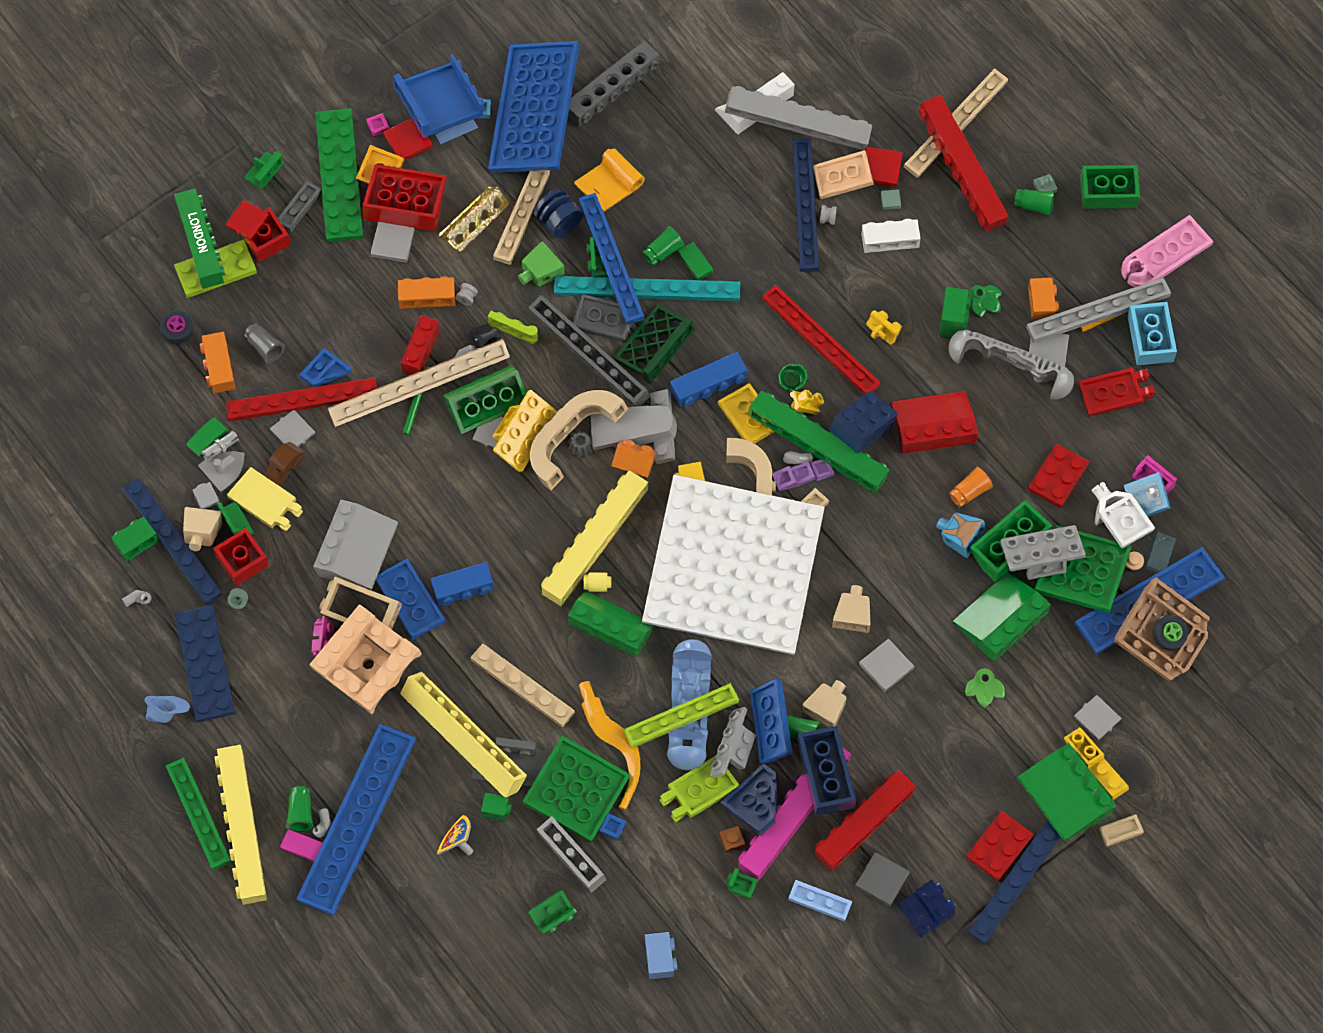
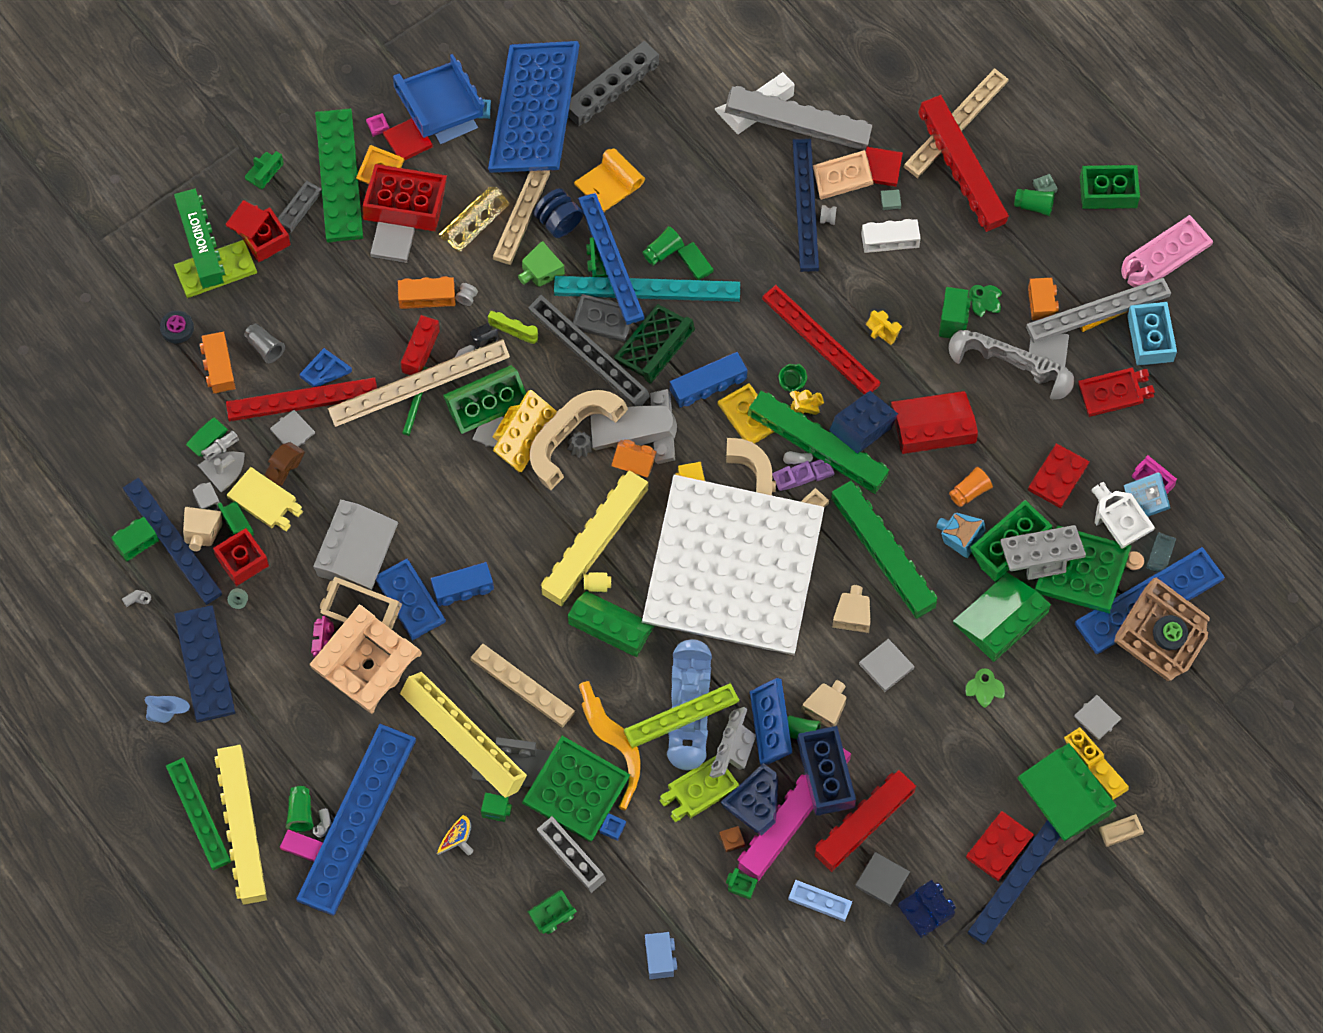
none -> green brick [831,481,937,619]

